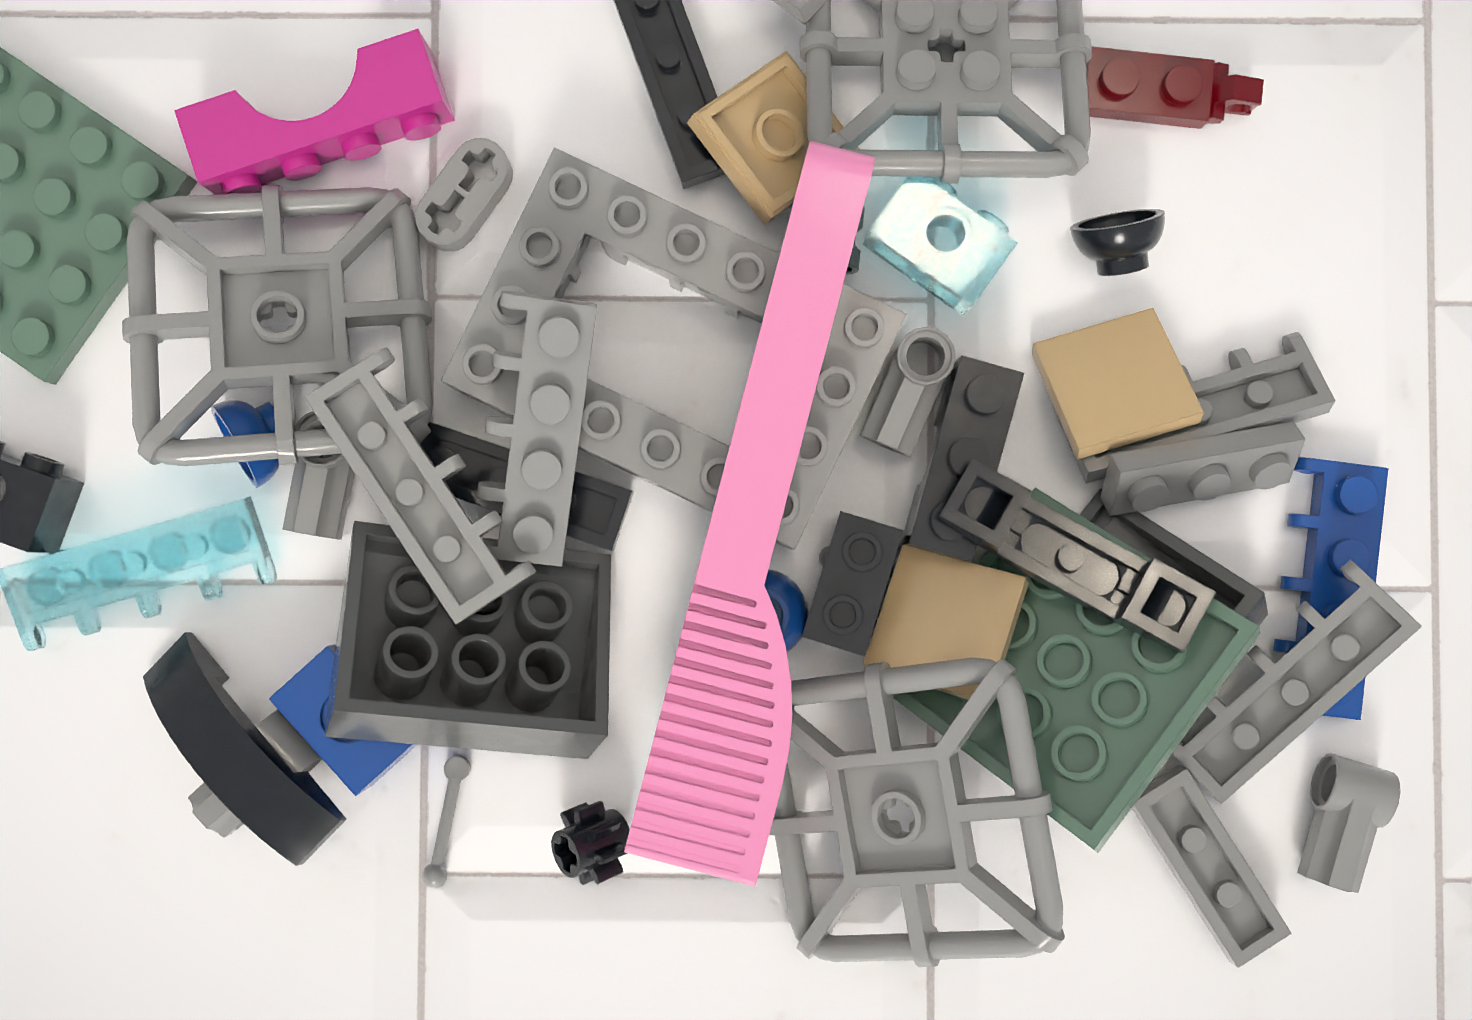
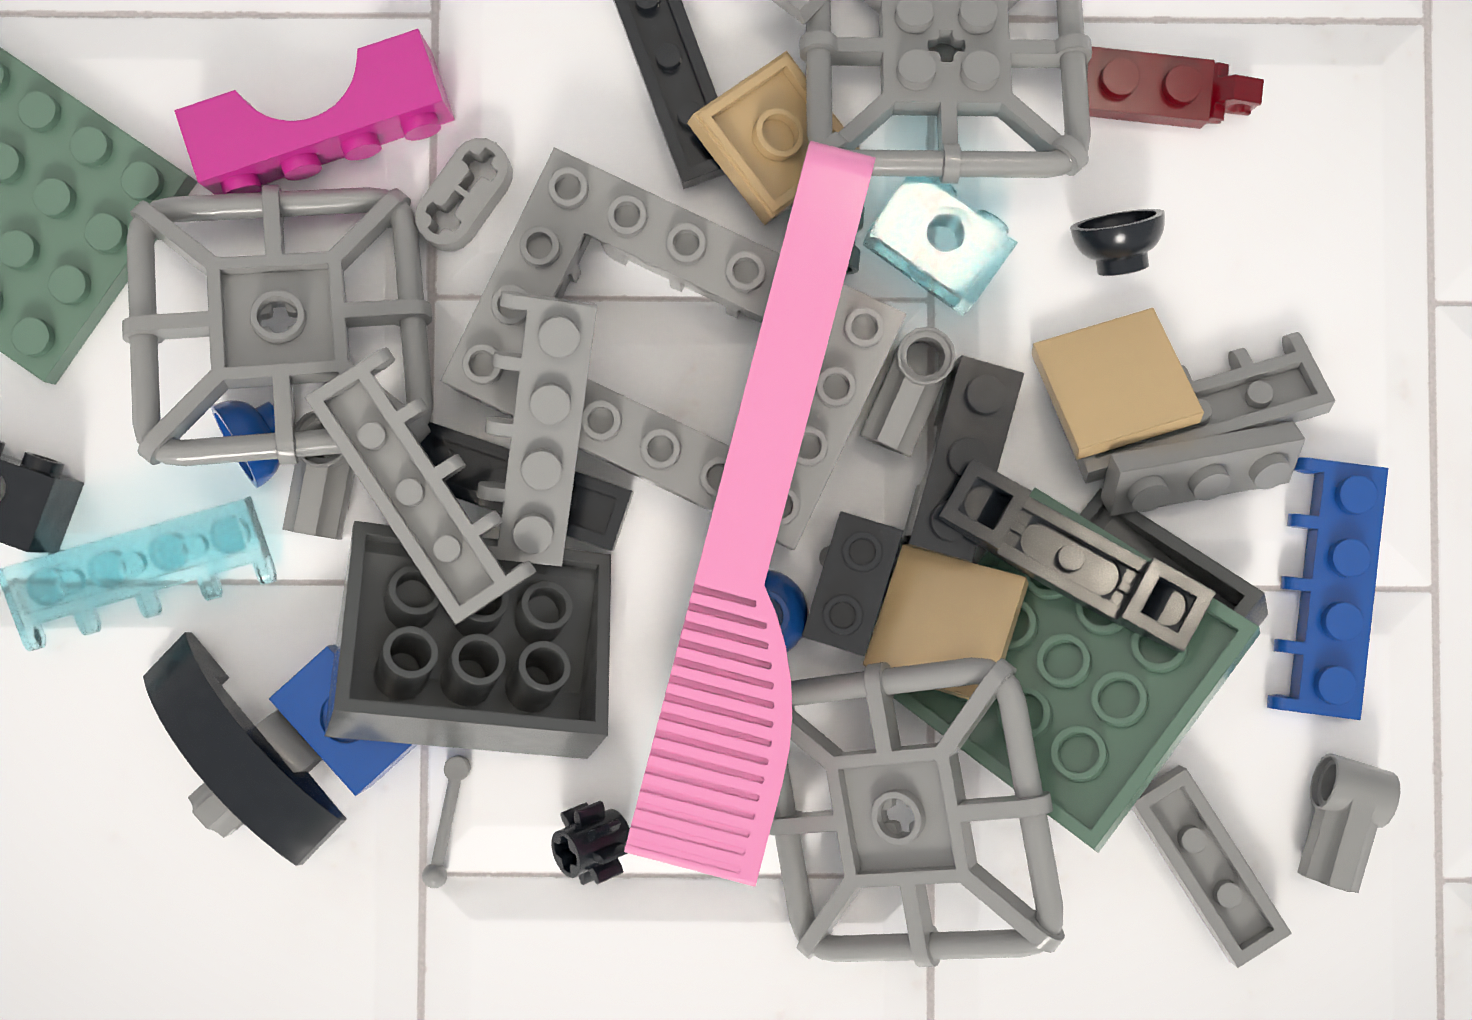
light grey hinge [1172,560,1423,804] -> none

